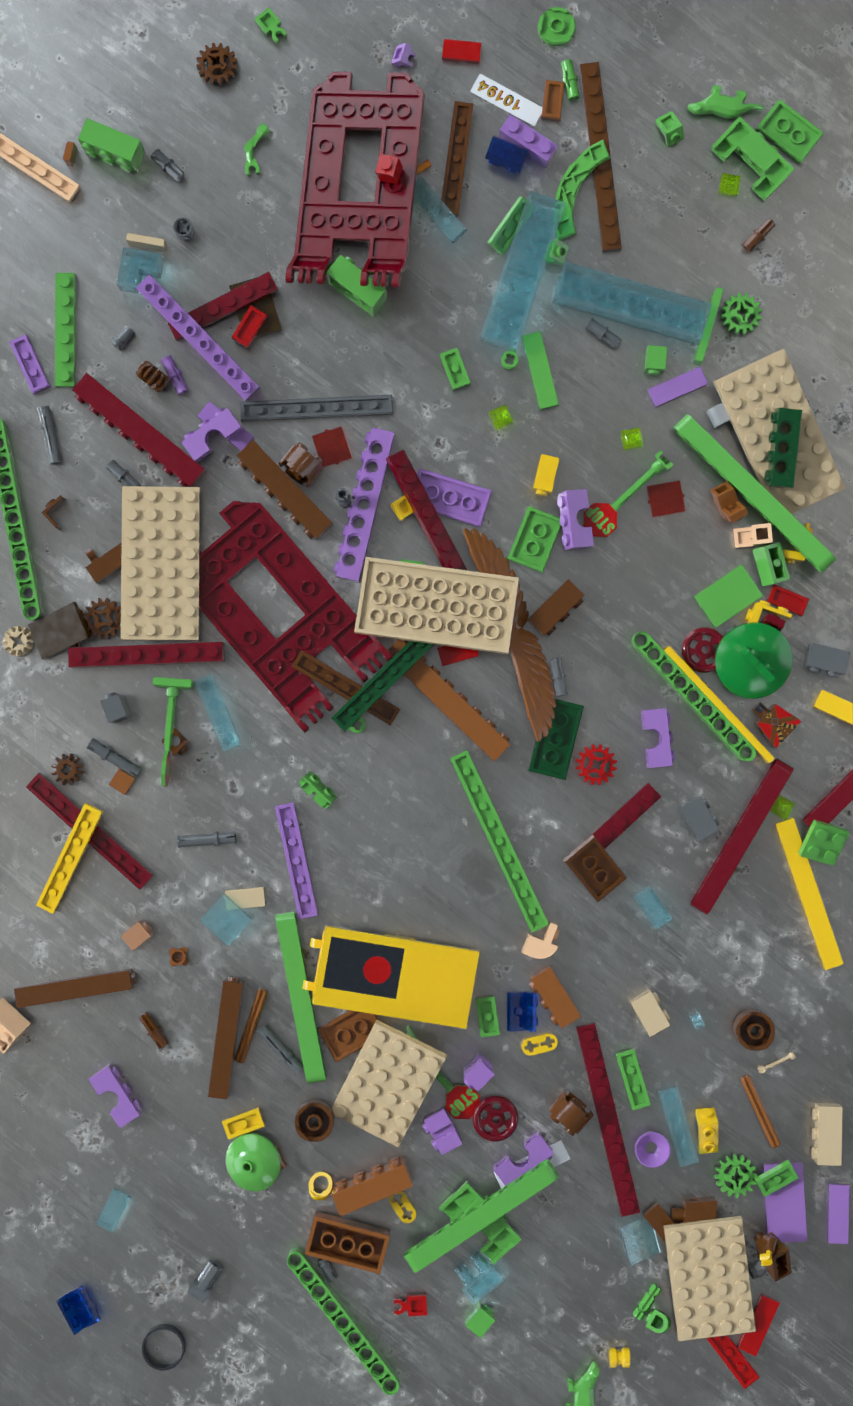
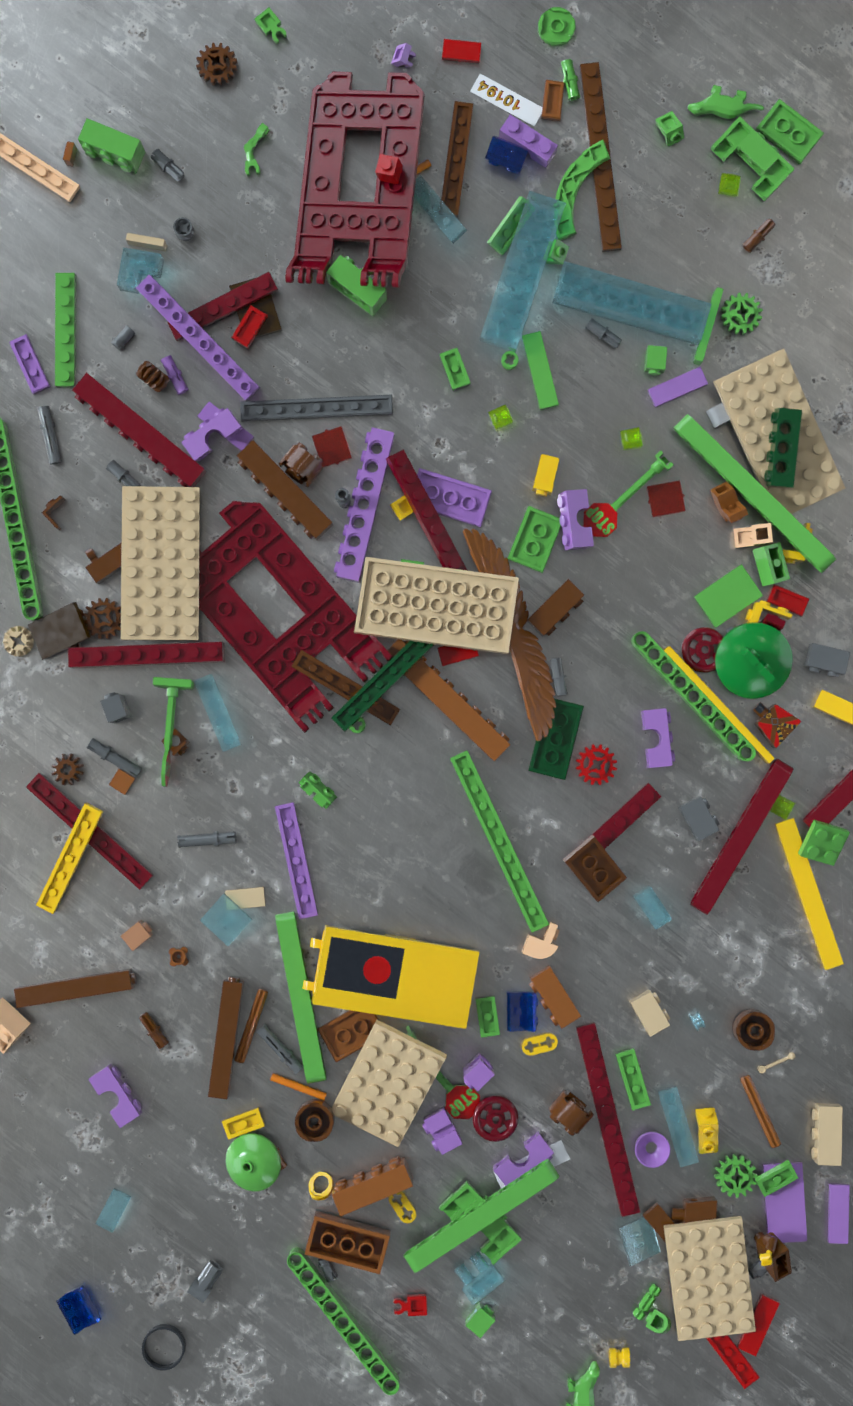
none -> orange bar [270,1073,327,1100]

